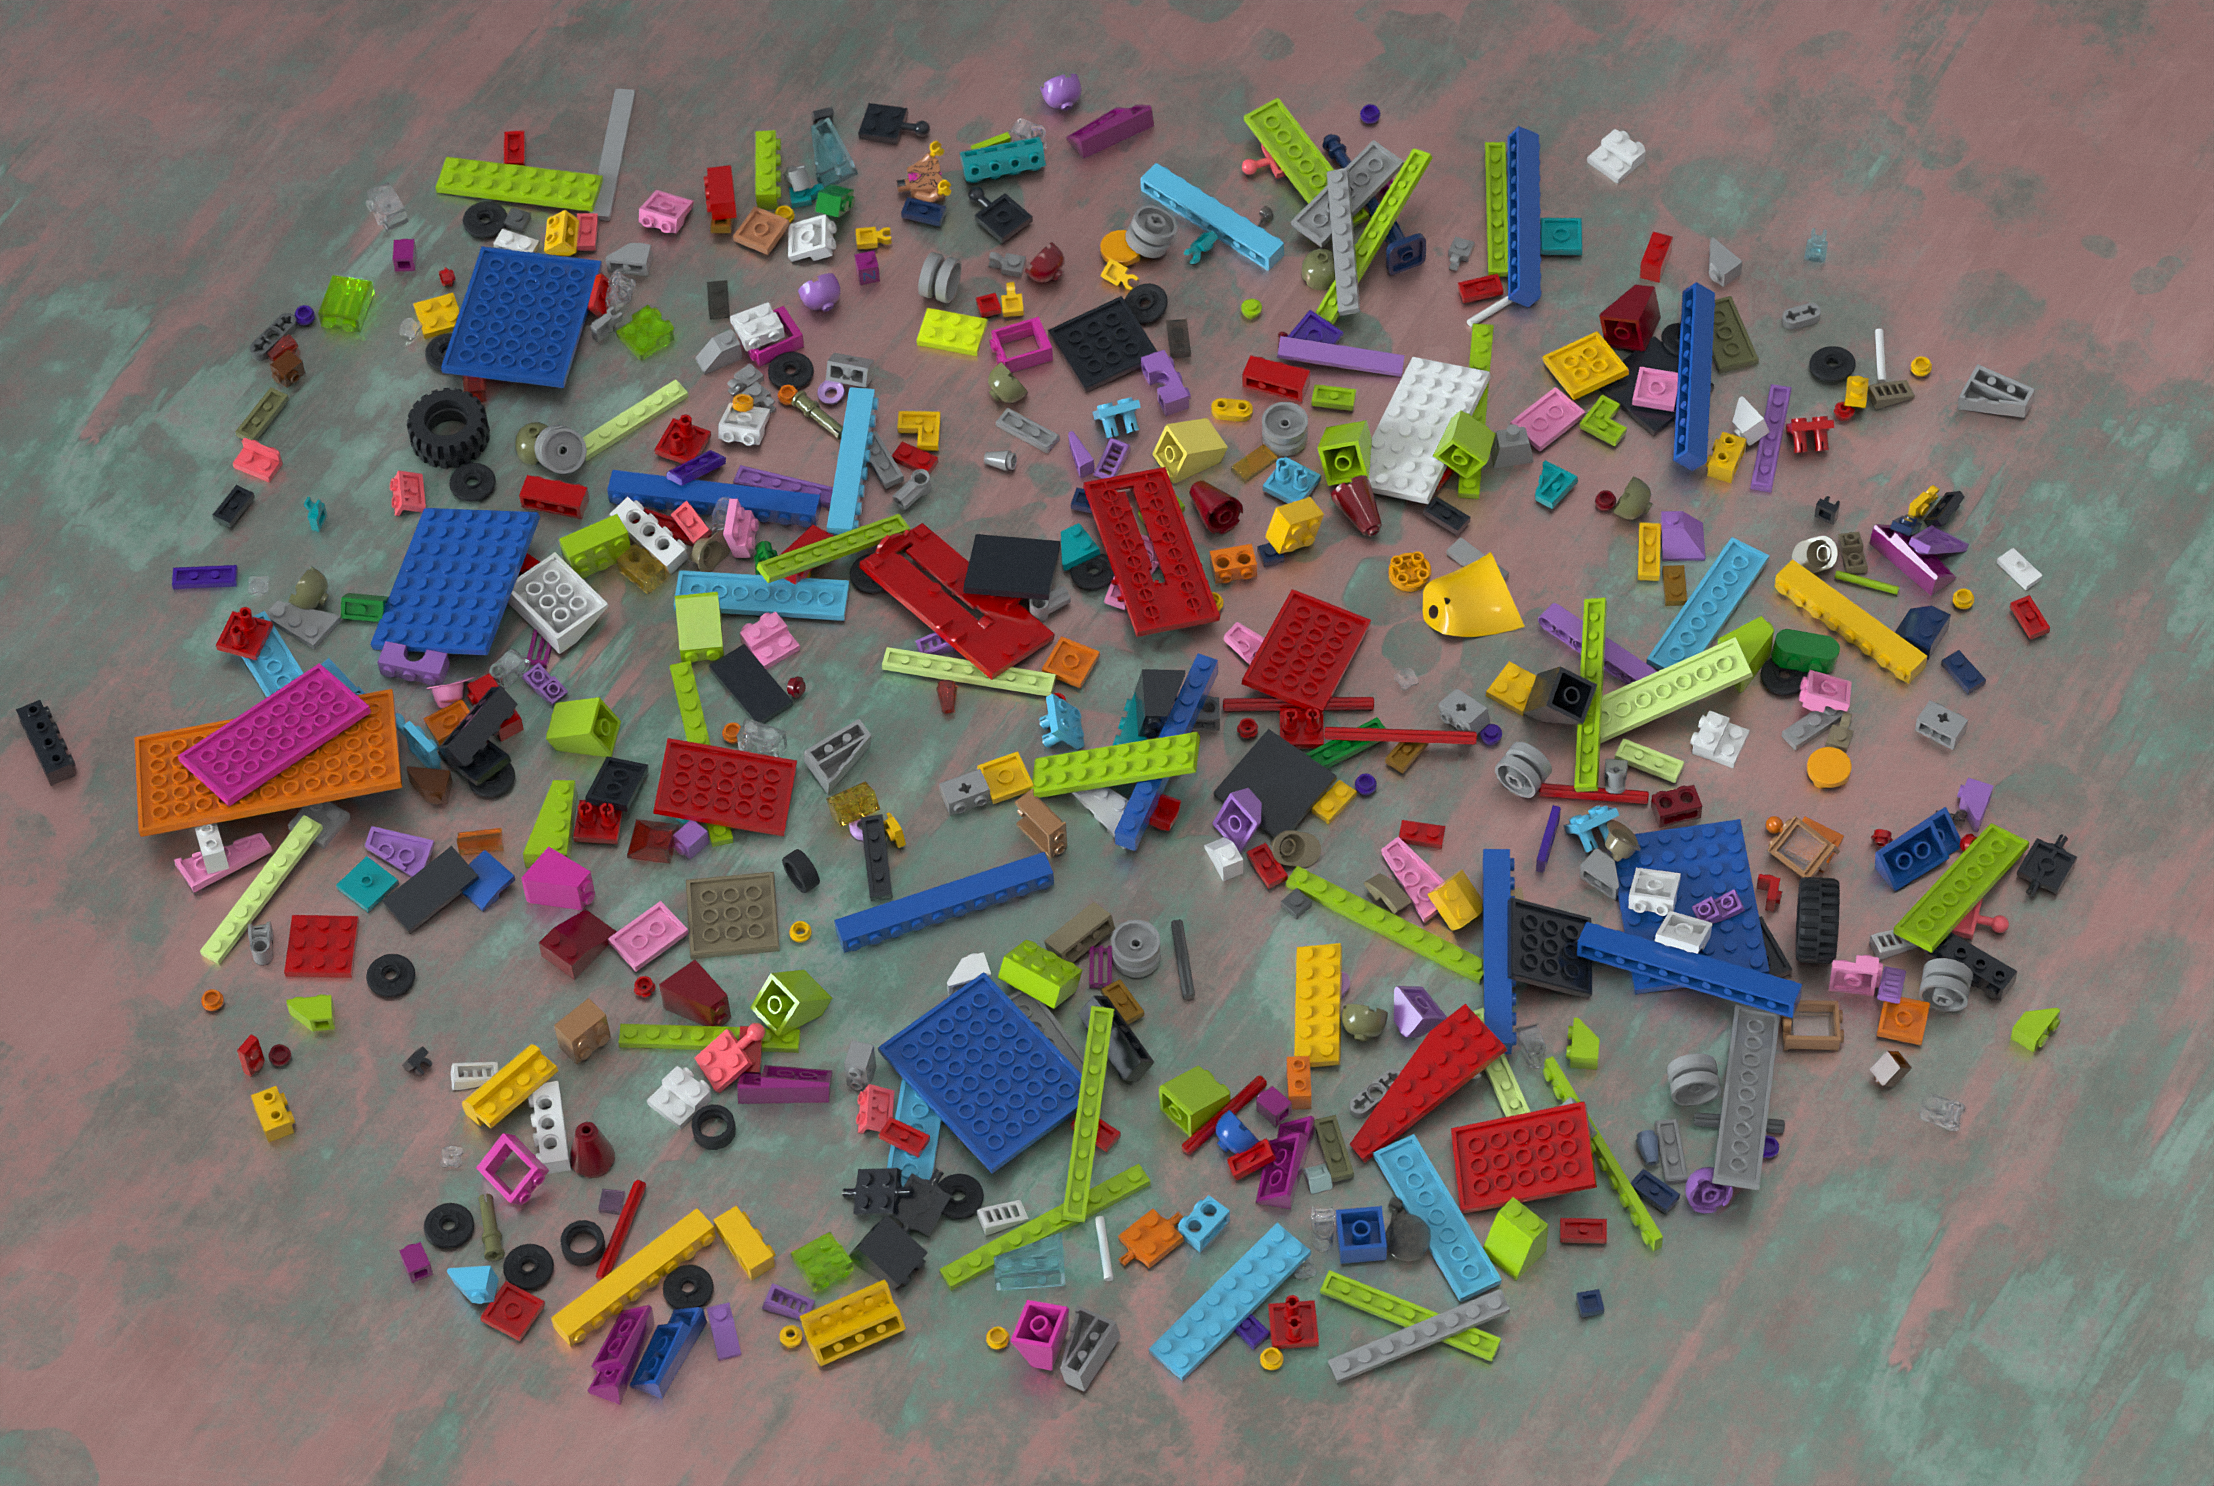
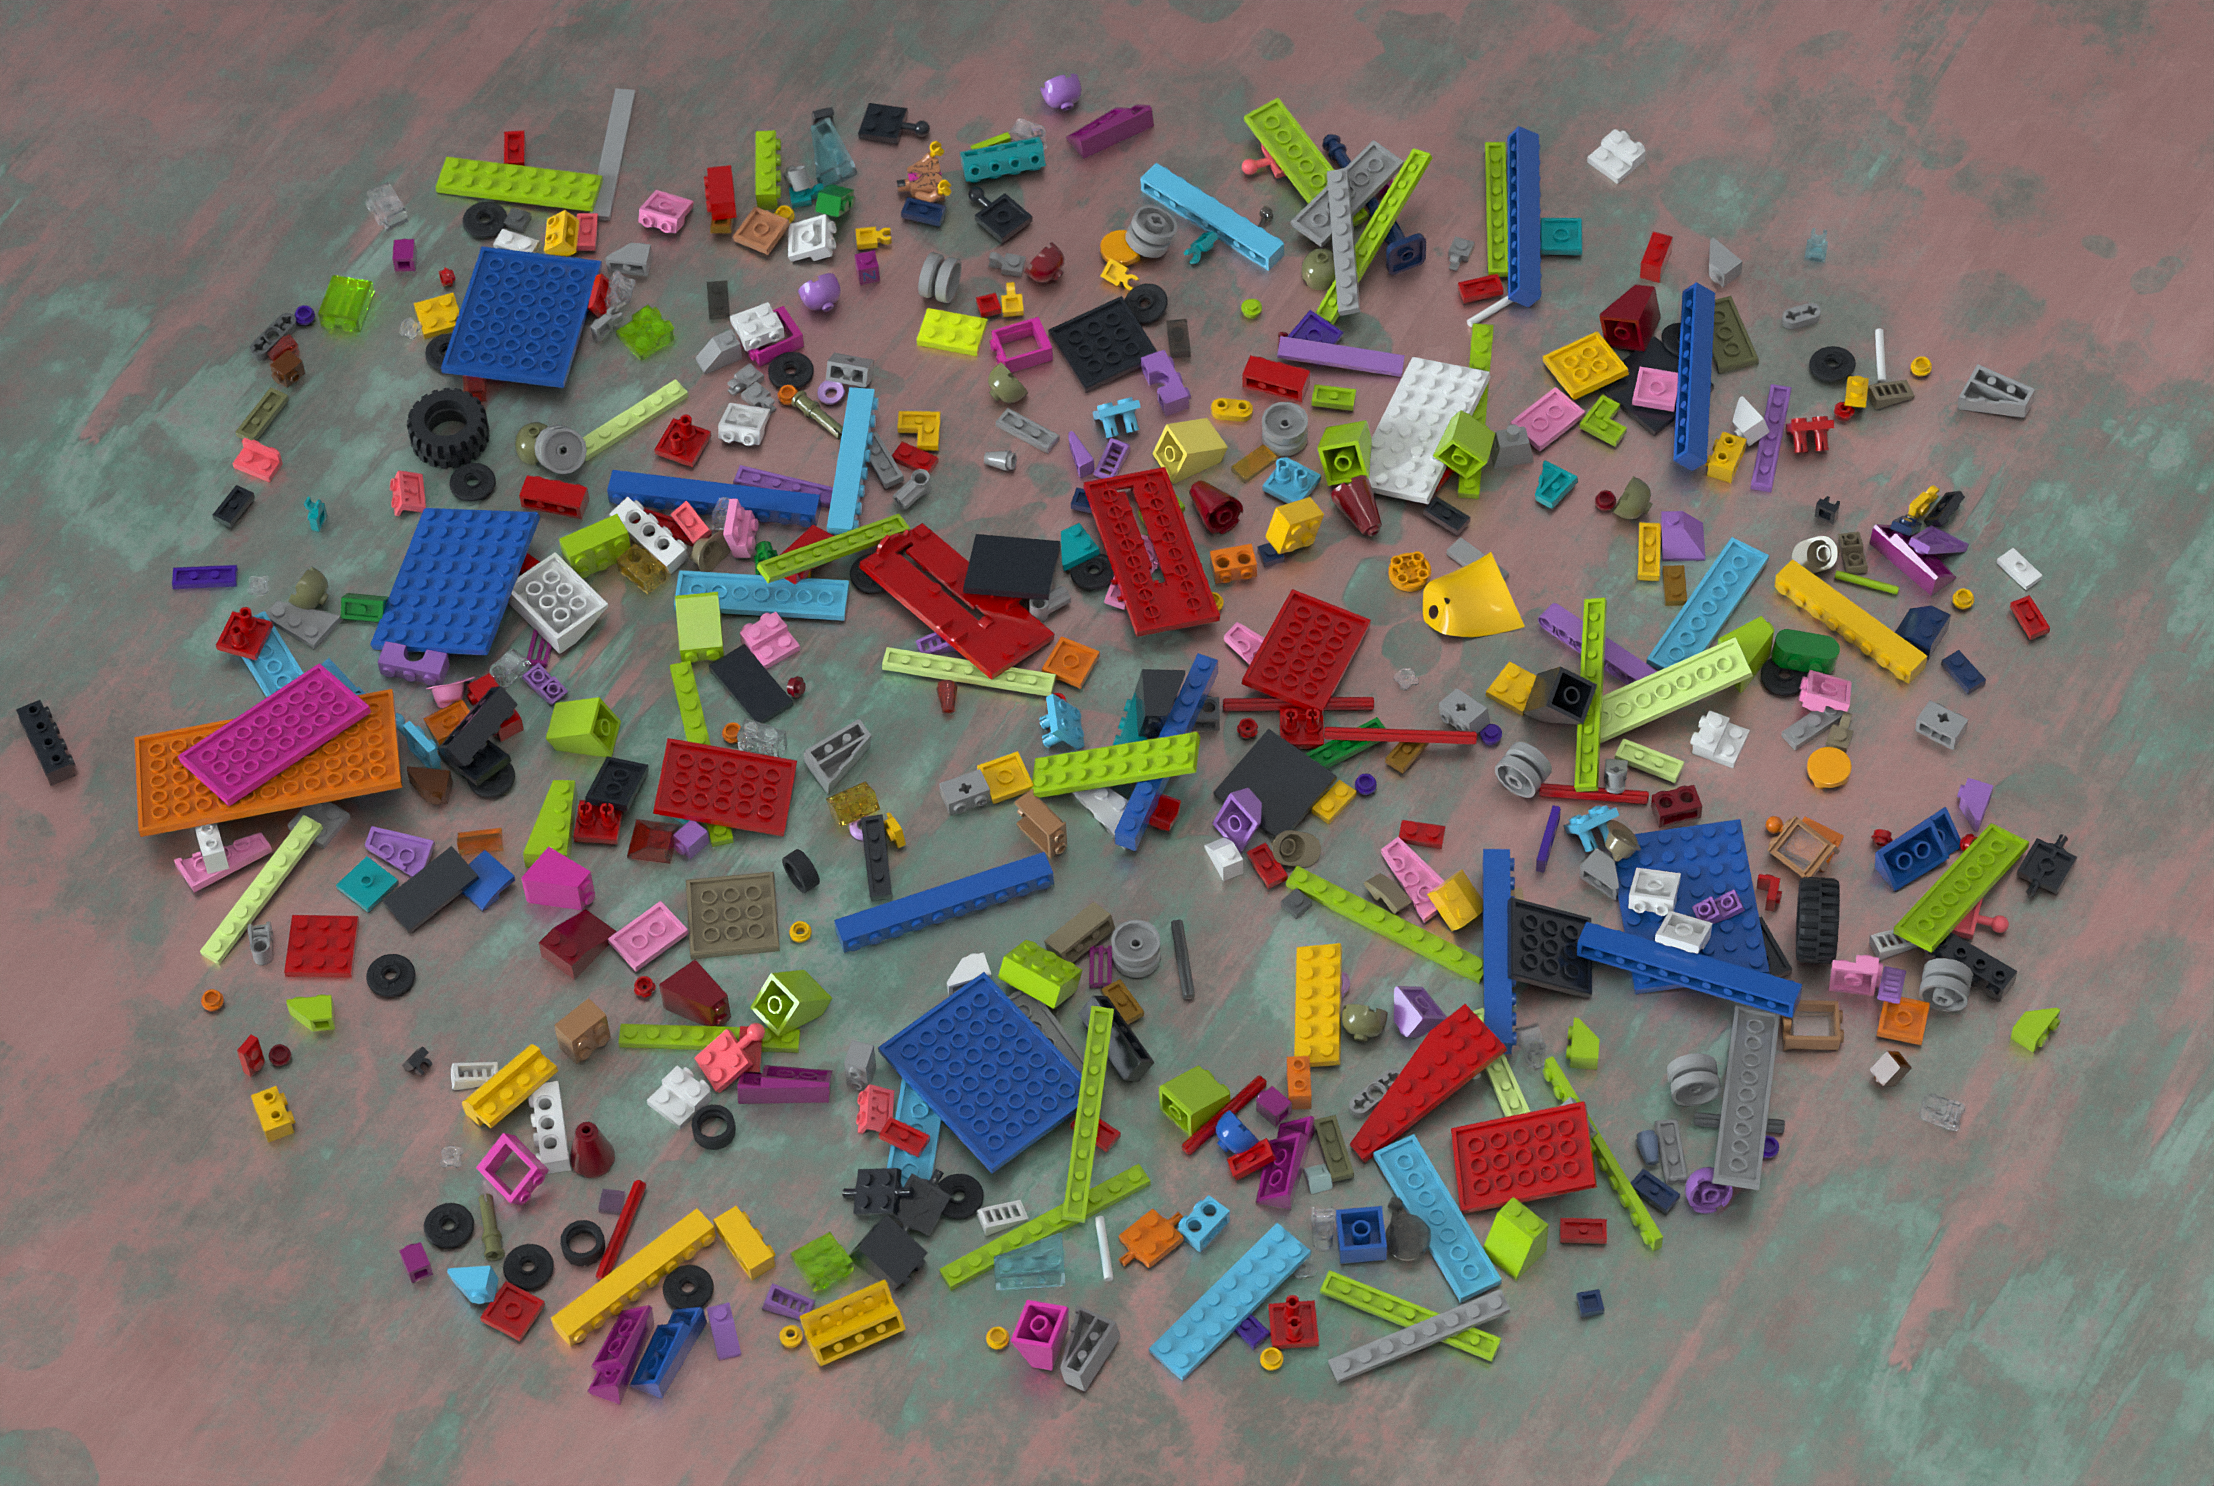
dark purple tile [667,450,726,486] -> none
light orange tile [733,394,754,412] -> none
dark purple plate [1360,104,1380,123] -> none
clear smoke hand [1935,810,1968,827] -> none

